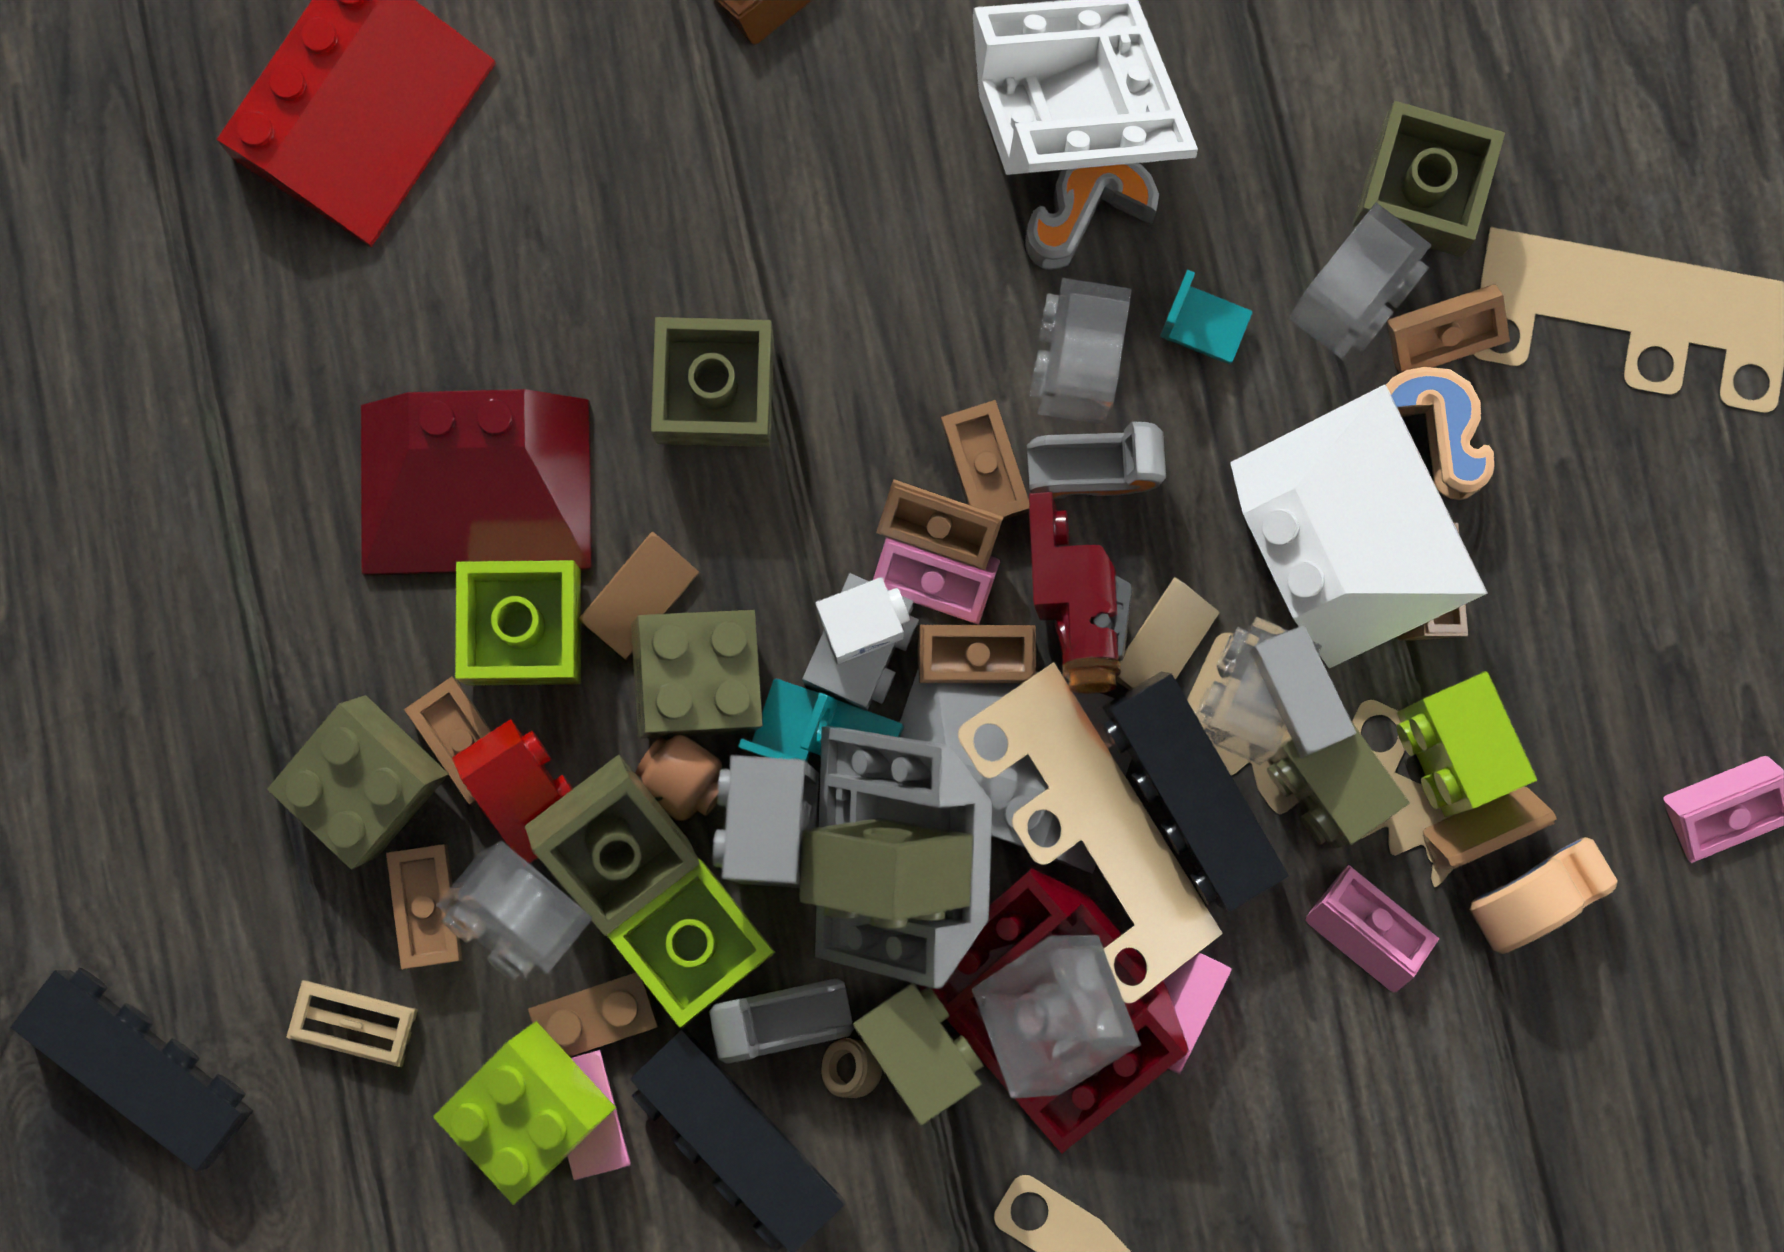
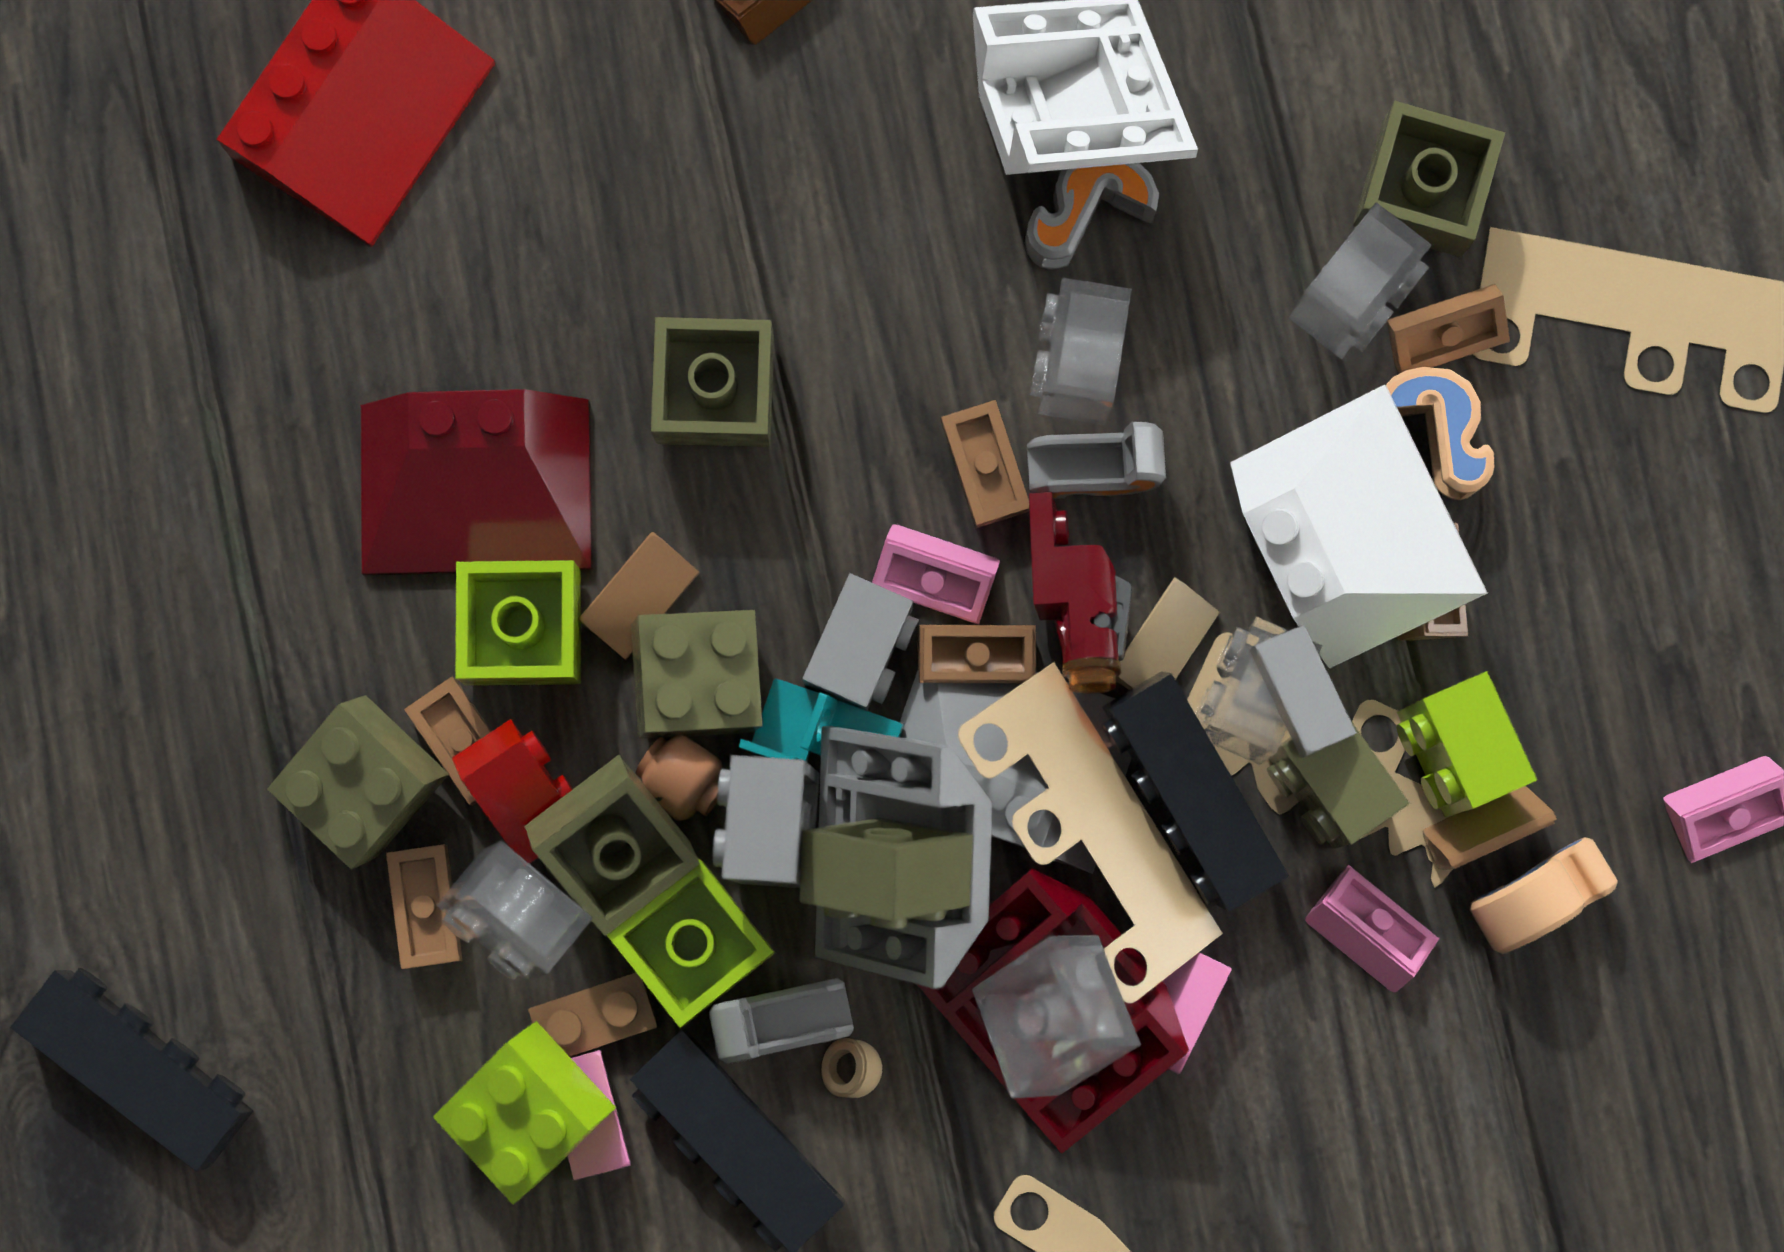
tan tile [286,981,418,1067] -> none
white brick [816,577,910,664] -> none
olive brick [853,983,983,1125] -> none
medium nougat slope [876,479,1003,570] -> none
teal bracket [1160,269,1252,364] -> none

